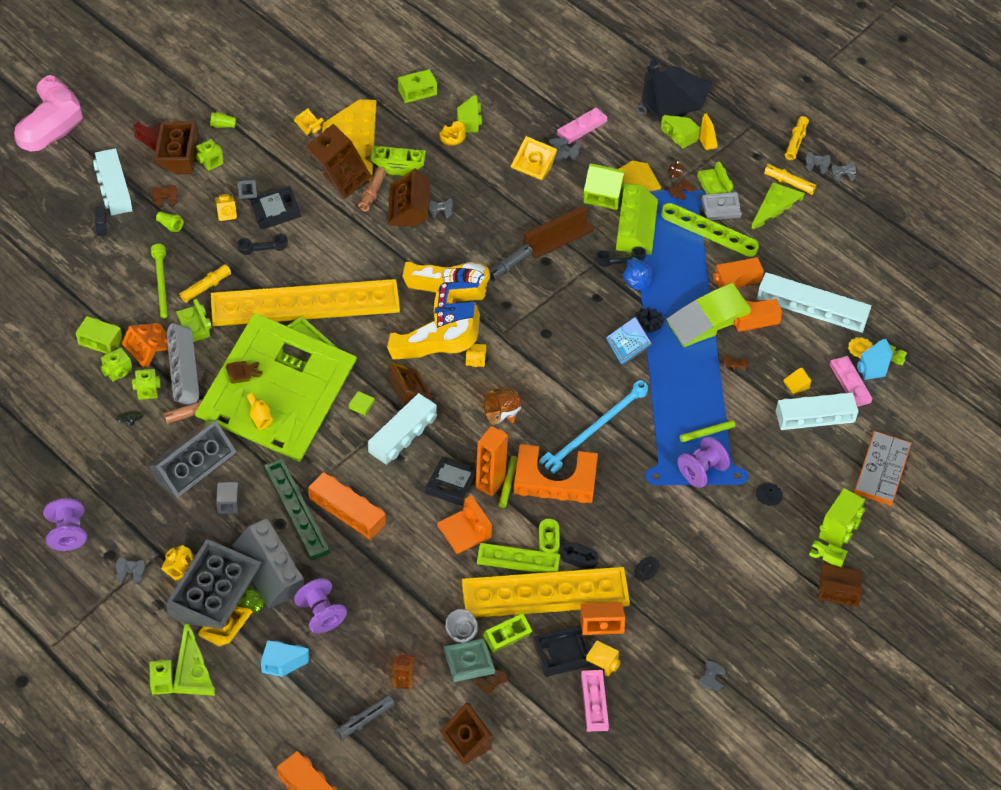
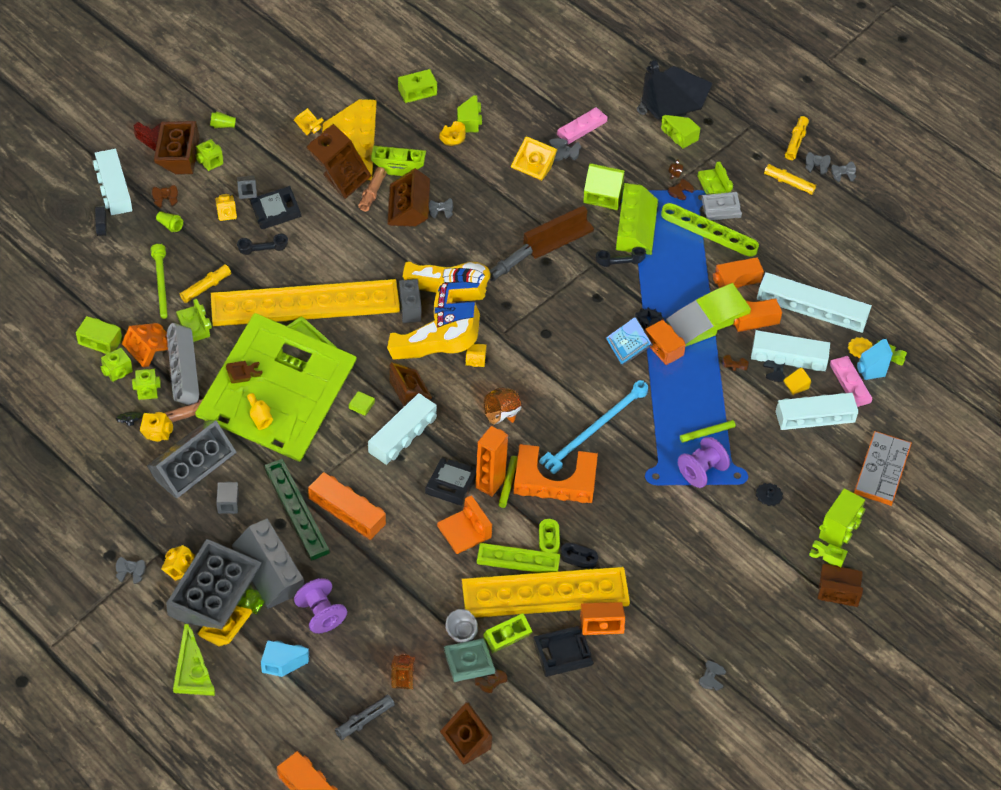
bright pink piece [14,75,83,151] -> none
medium lavender hose [43,498,87,551] -> none
lime brick [150,659,174,695] -> none
bright pink plate [581,670,609,732] -> none
yellow bracket [586,640,620,677] -> none
yellow slope [619,161,661,192] -> none
blue hair [622,257,652,290] -> none
black piece [634,556,659,582] -> none
yellow slope [699,113,718,150] -> none
lime wing [751,182,805,229] -> none
none -> yellow brick [140,412,173,442]
none -> dark grey brick [399,279,421,323]
none -> orange brick [645,320,686,365]
none -> light aqua brick [751,330,830,371]
none -> black piece [763,360,786,382]

